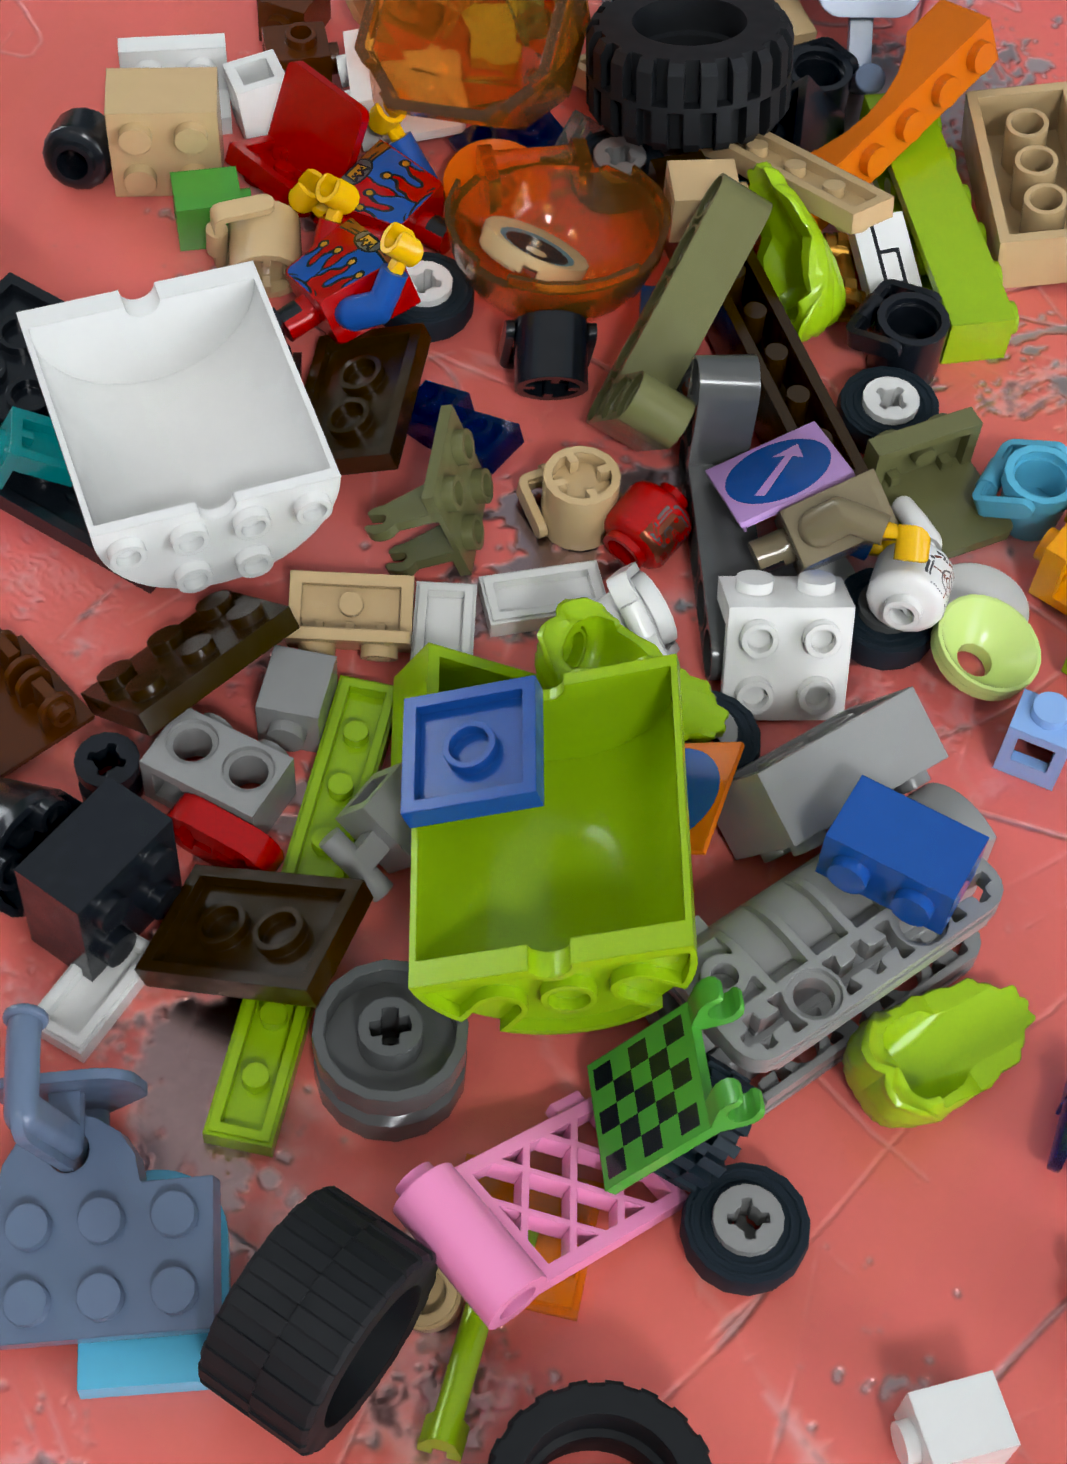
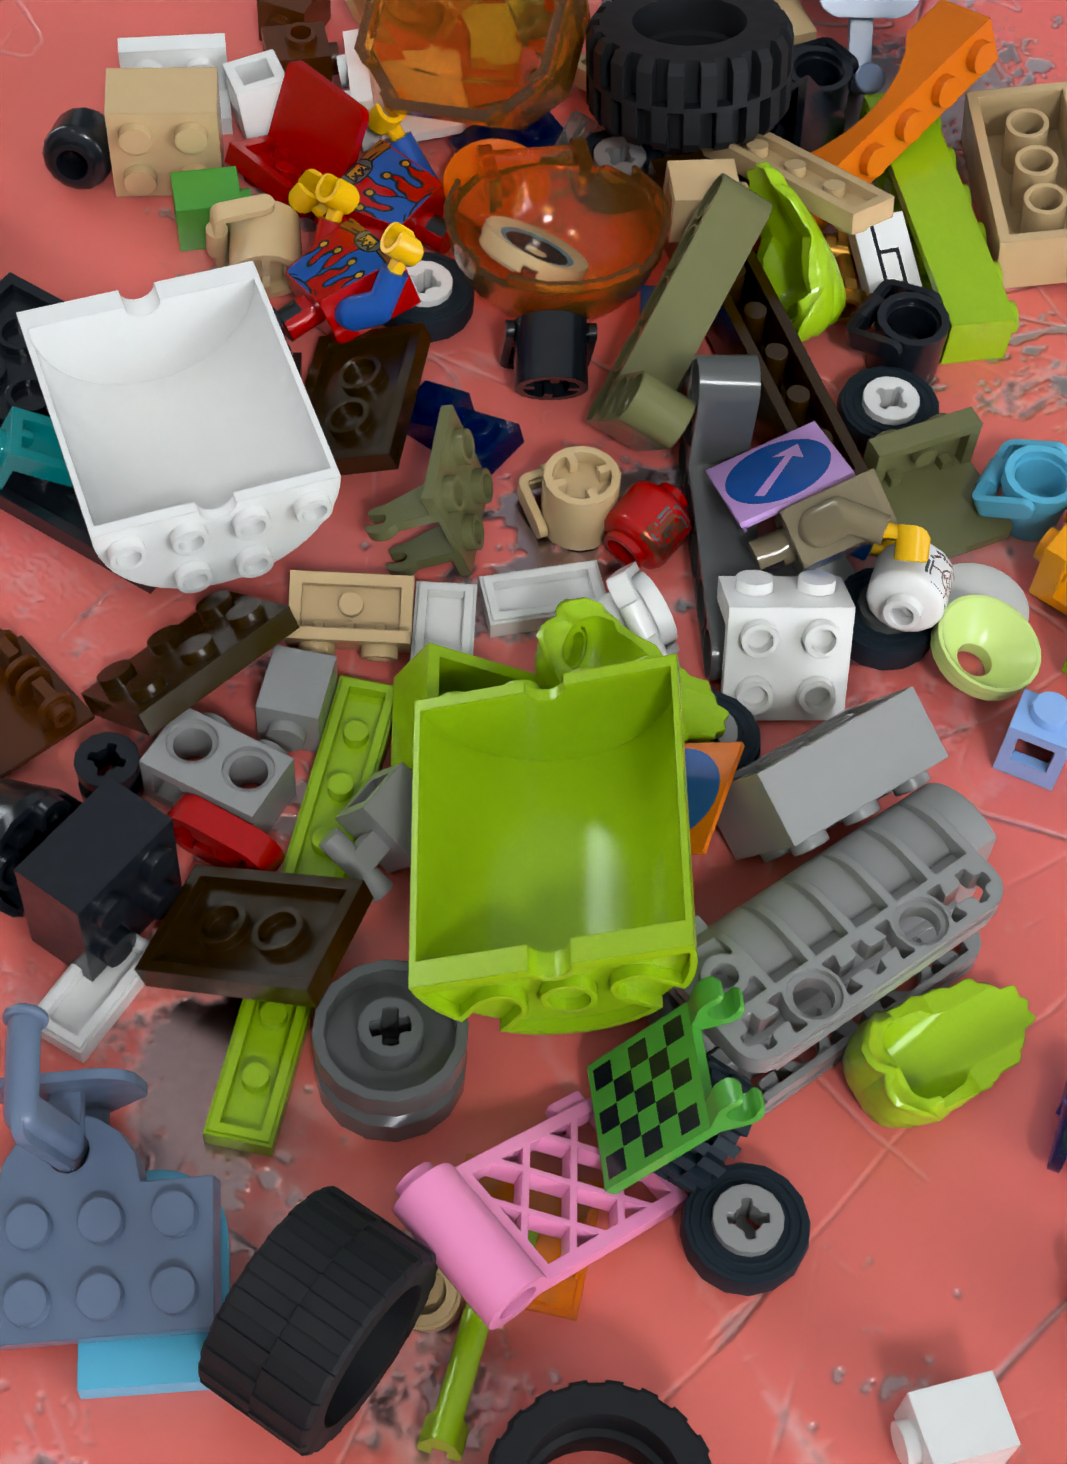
blue plate [400,675,544,829] -> none
blue brick [815,775,990,935] -> none
white piece [891,496,943,550] -> none

